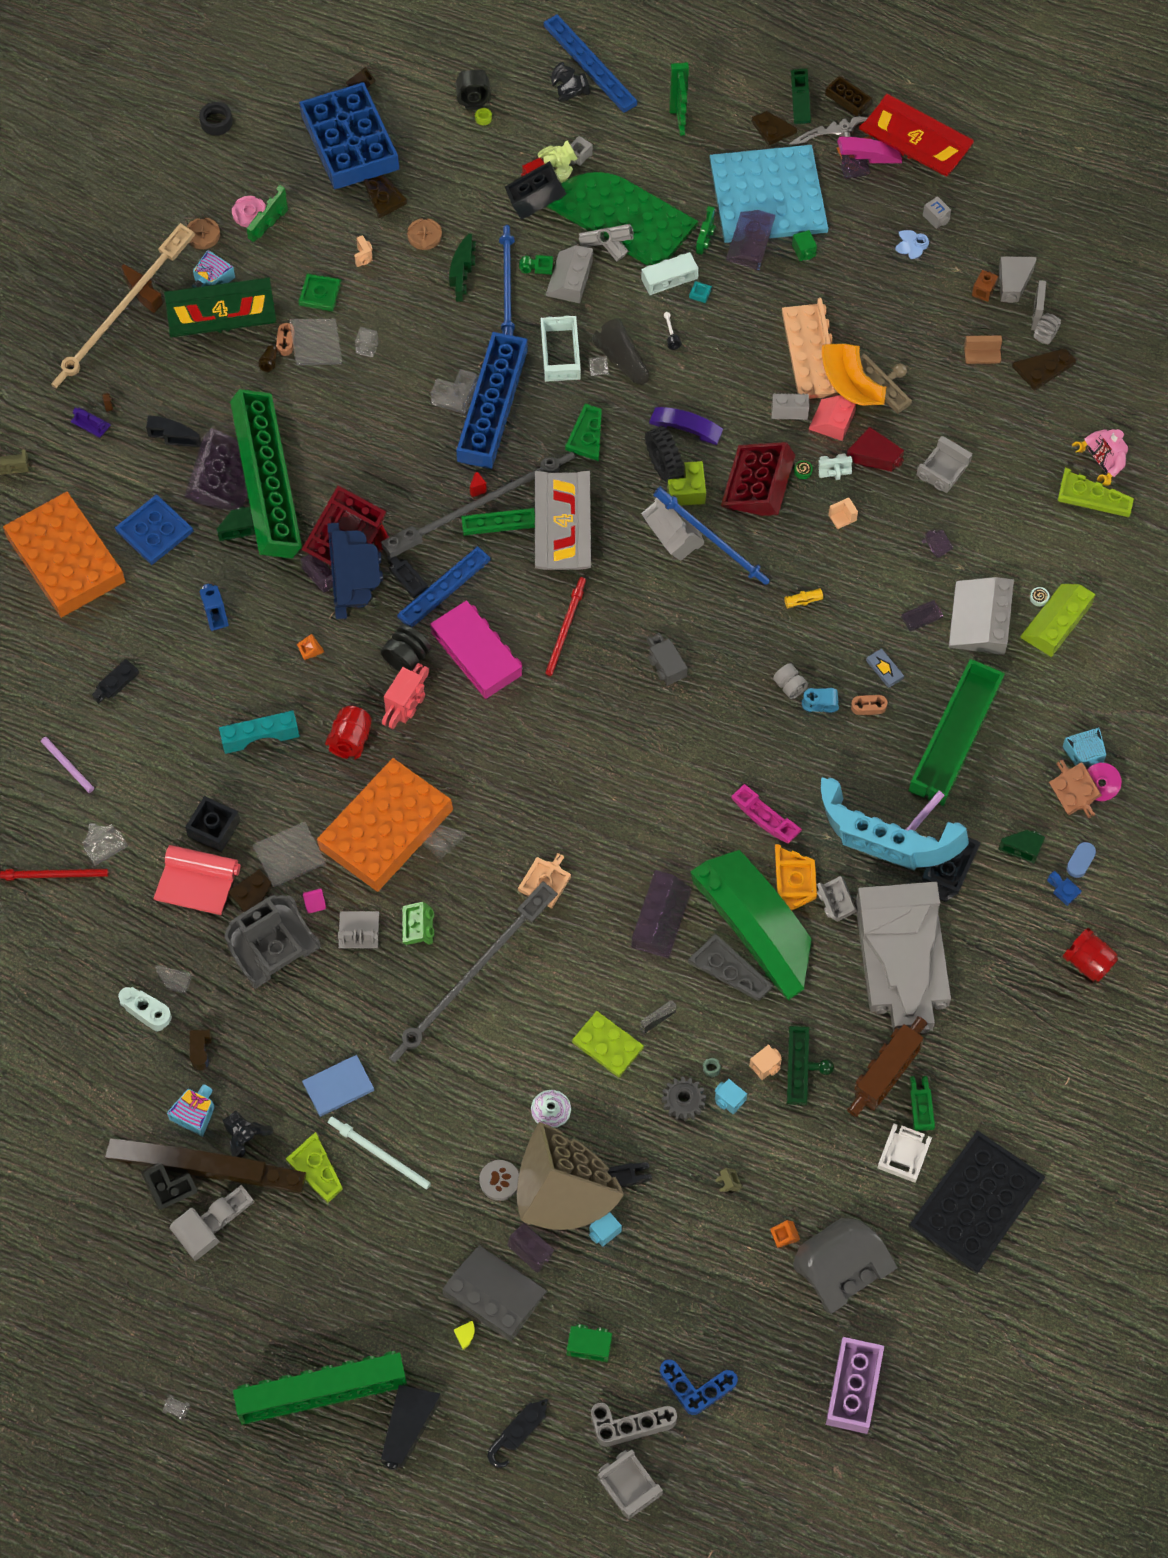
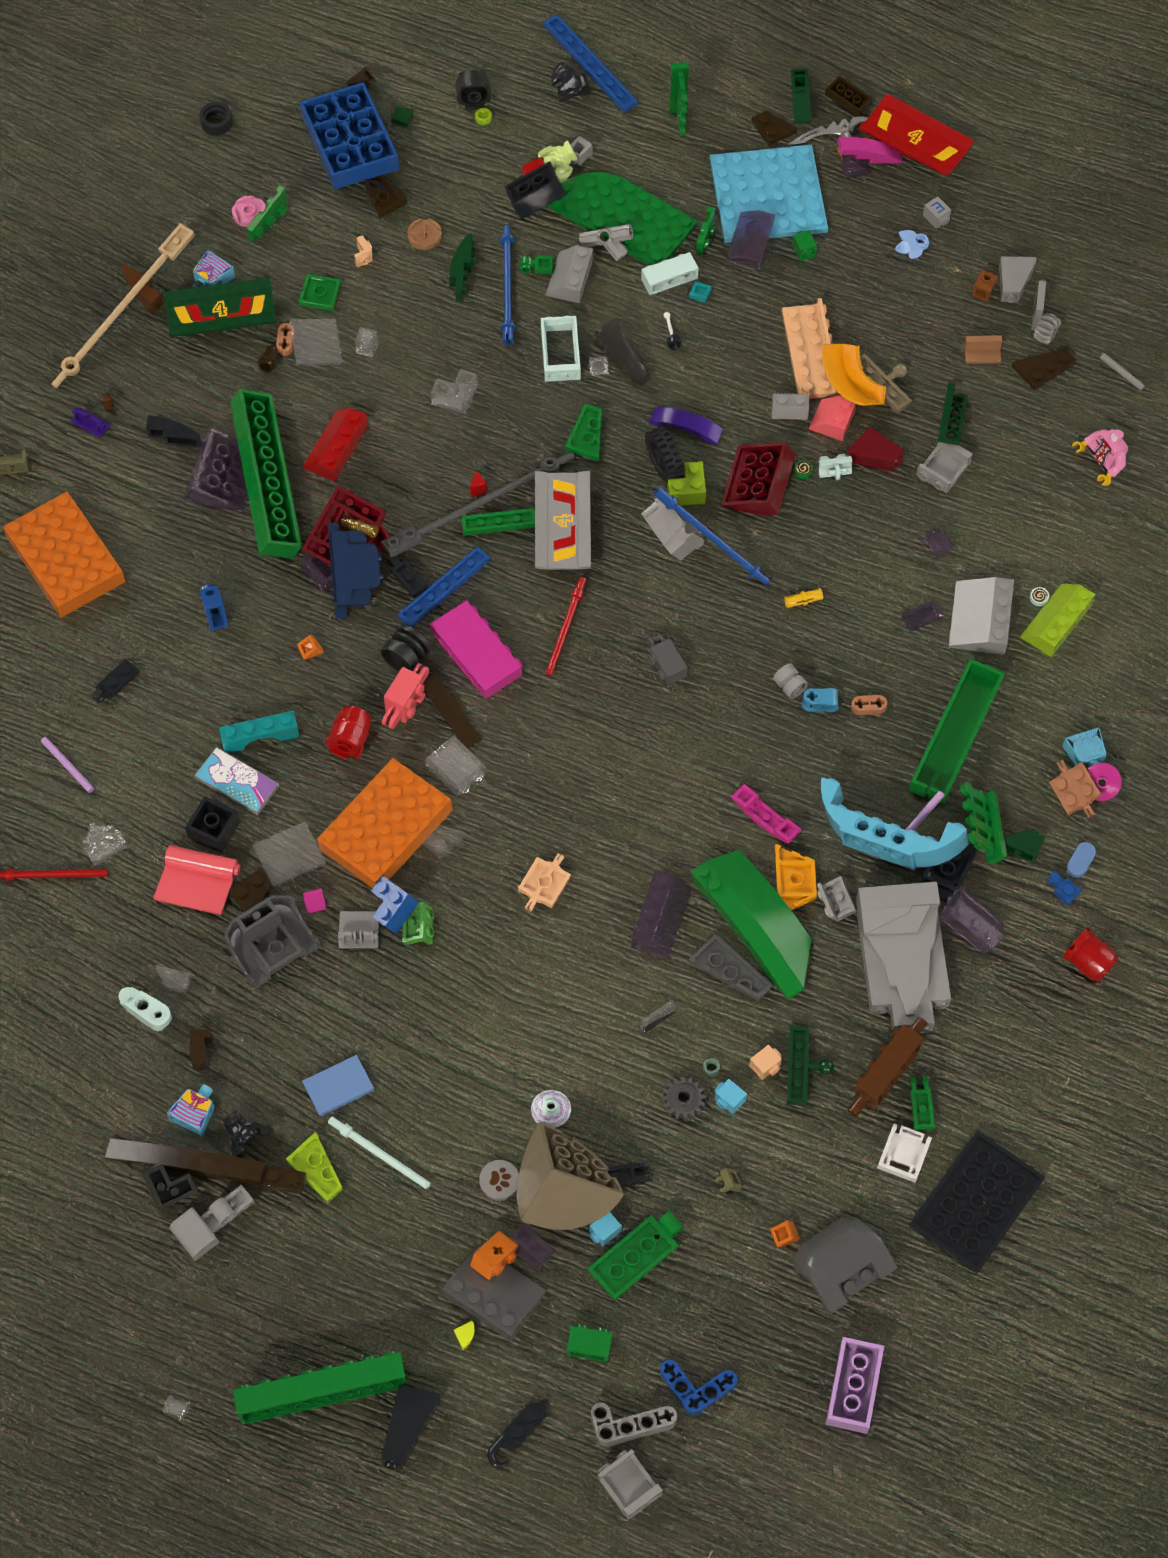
blue plate [115,494,194,565] -> none
medium nougat tile [187,218,221,250] -> none
dark green slope [217,507,255,541] -> none
dark grey bar [389,881,558,1063] -> none
blue brick [456,332,528,469] -> none
lime plate [572,1011,644,1078] -> none
light nougat panel [828,498,858,529] -> none
sand blue tile [866,648,904,688] -> none
lime wing [1057,467,1134,517] -> none
none -> tile [194,747,280,816]
none -> red slope [303,408,368,482]
none -> clear yellow pin [341,517,378,538]
none -> brick [371,876,419,934]
none -> dark green tile [391,106,413,127]
none -> dark brown piece [423,674,482,749]
none -> clear brick [425,735,485,797]
none -> orange brick [470,1231,518,1280]
none -> green hinge [587,1211,684,1301]
none -> dark green fence [937,382,968,446]
none -> clear purple slope [939,886,1003,953]
none -> green fence [960,782,1007,865]
none -> light grey bar [1100,353,1145,391]

